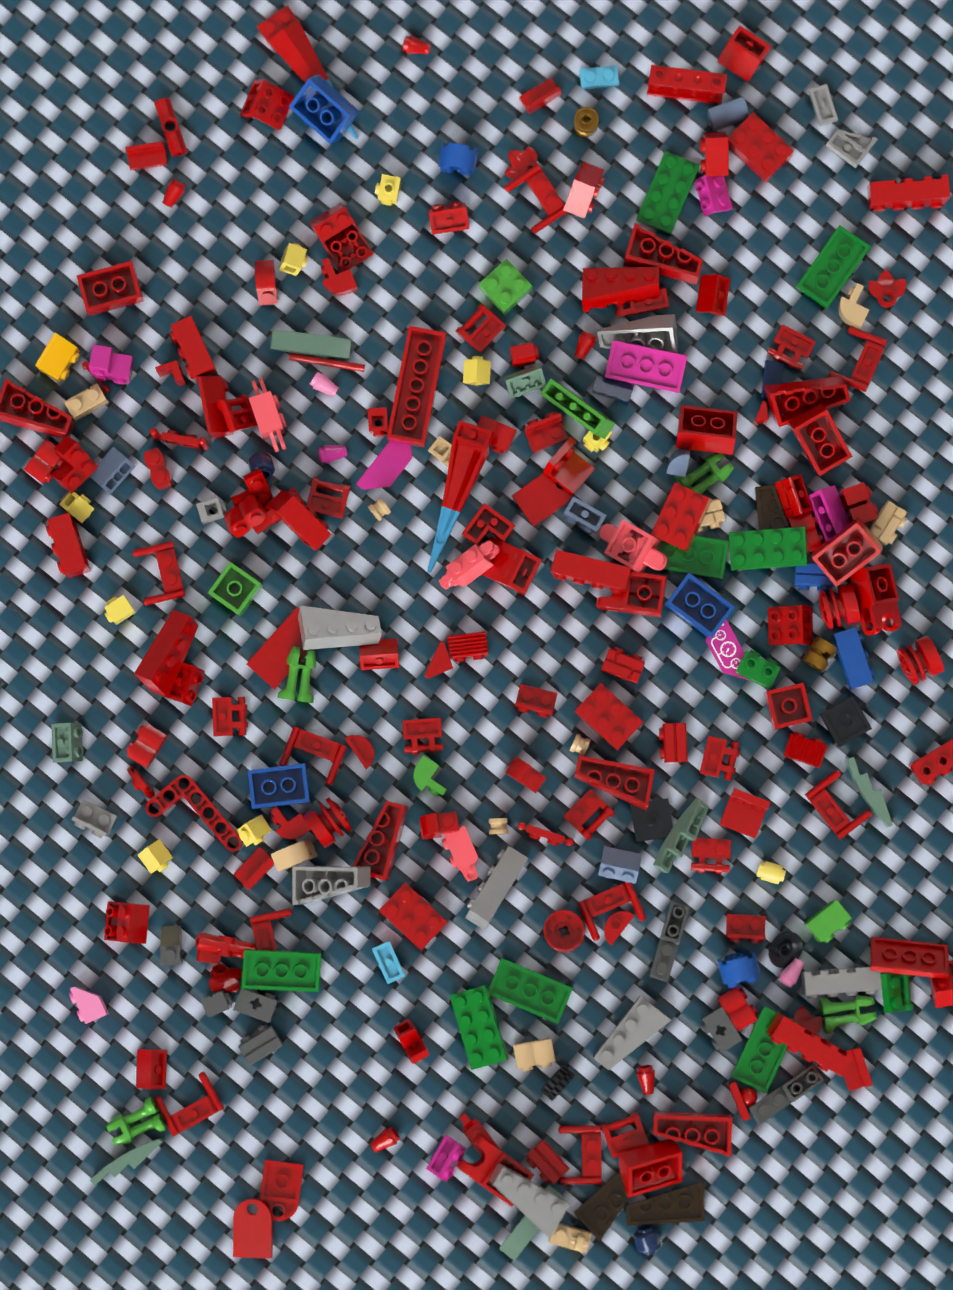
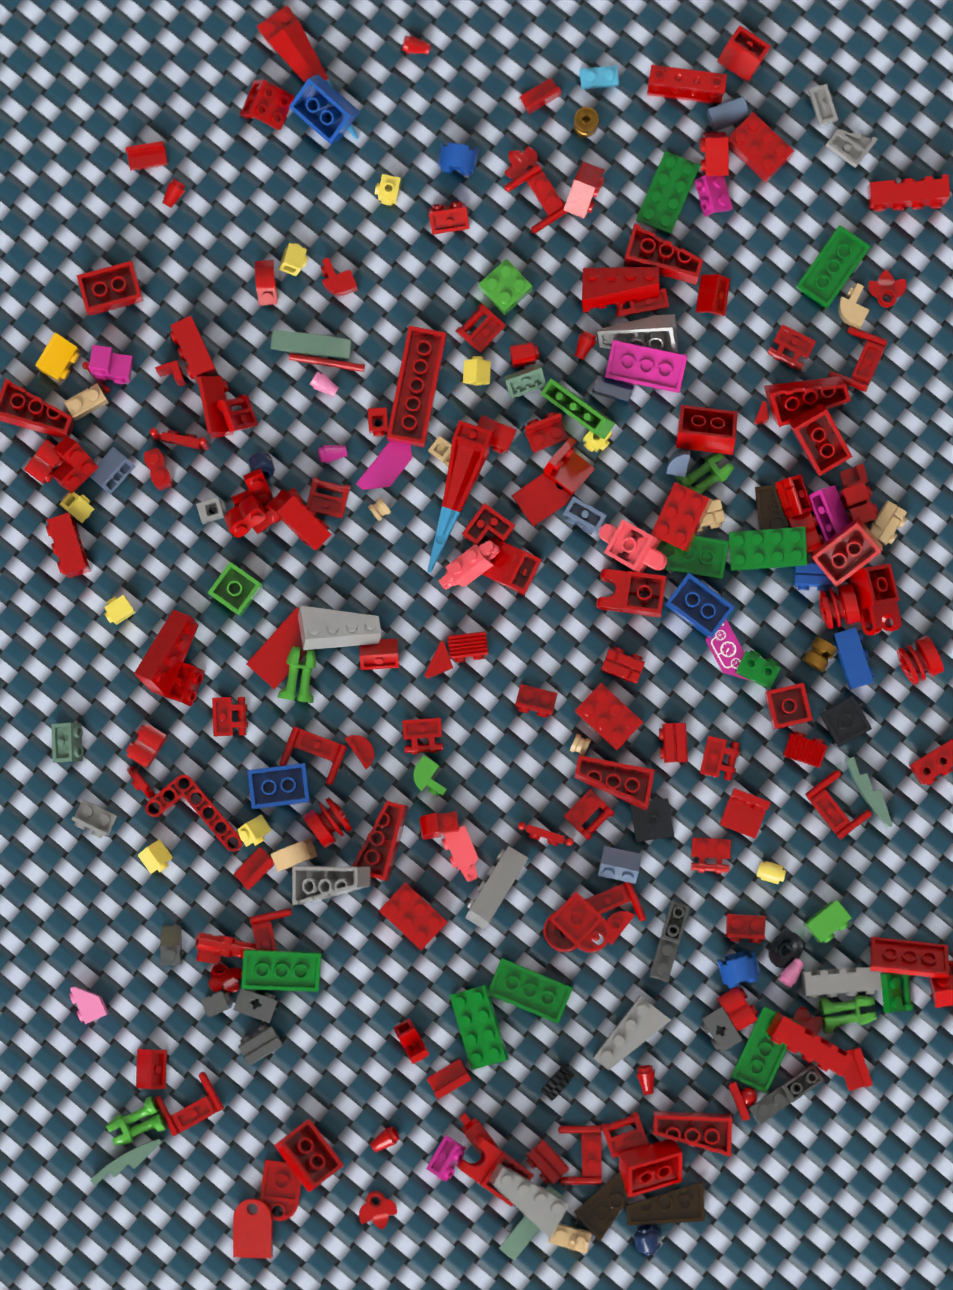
red slope [104,901,150,944] -> none
red plate [132,541,185,605] -> none
red piece [154,98,188,157] -> none
coral brick [249,377,287,452] -> none
red brick [270,806,311,840] -> none
red slope [309,202,373,273] -> none
medium azure plate [372,941,405,984] -> none
tan wheel [489,818,508,834] -> none
red brick [504,756,547,794] -> none
tan brick [513,1038,555,1071] -> none
red wedge [551,550,632,594] -> none
sand green slope [653,798,709,874] -> none
dark blue slope [760,360,784,400] -> none
red bracket [768,605,813,646] -> none
none -> red brick [274,1119,344,1192]
none -> red plate [359,1191,397,1230]
none -> red panel [427,1059,471,1099]
none -> red tile [549,892,610,953]
none -> red panel [840,464,869,489]

